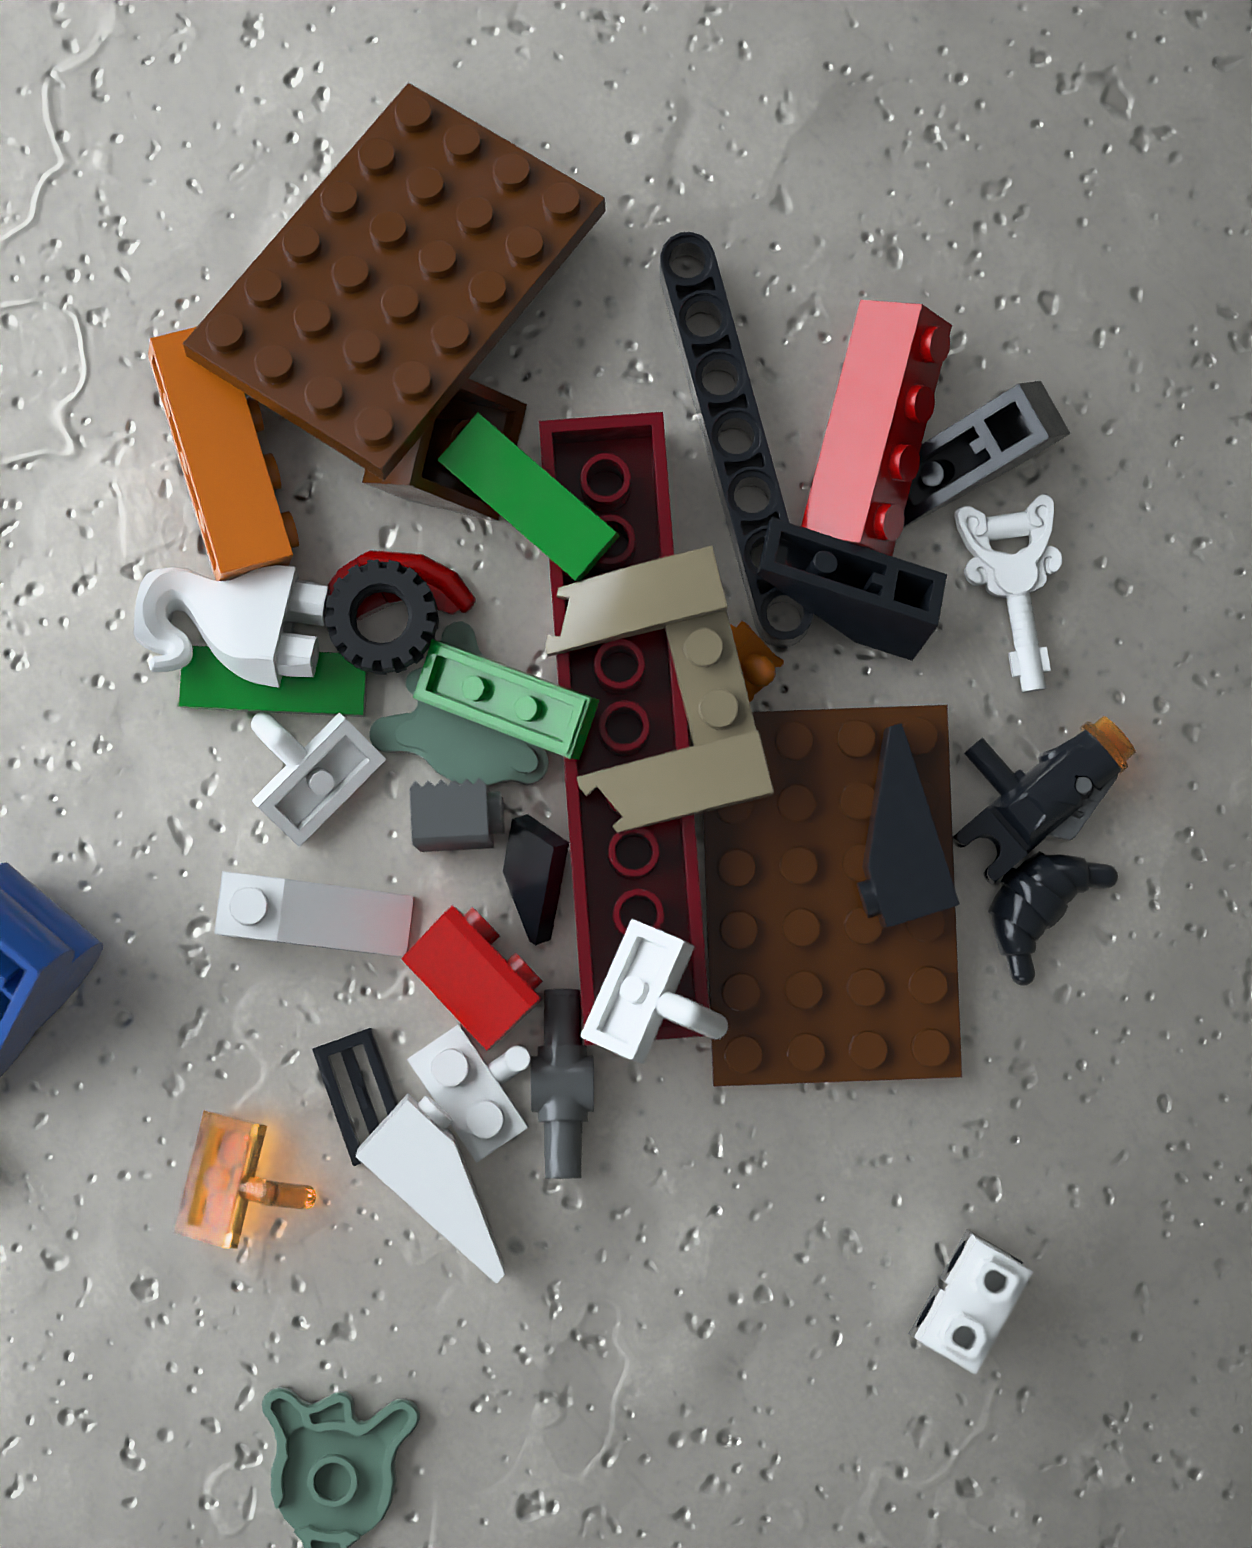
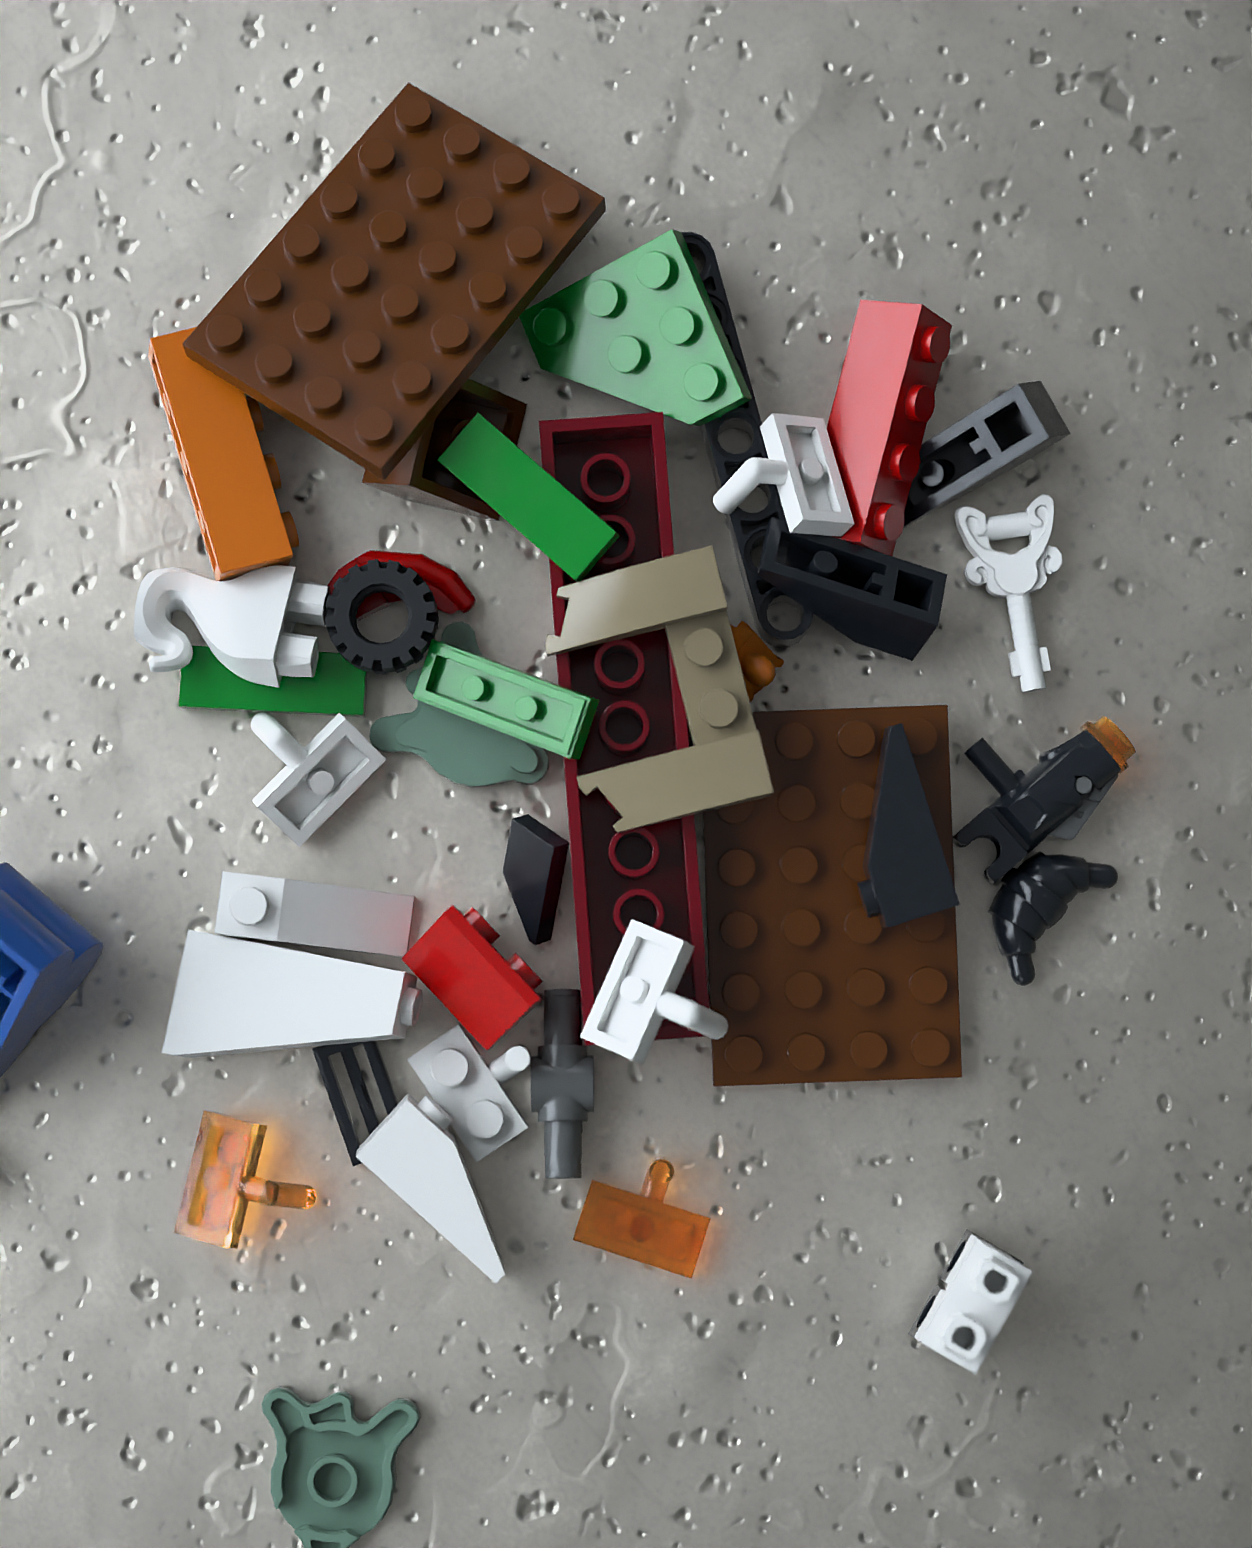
dark grey brick [409,778,505,852] -> none
none -> white slope [162,929,423,1058]
none -> plate [519,229,752,427]
none -> clear orange plate [573,1156,711,1279]
none -> white plate [713,413,855,537]

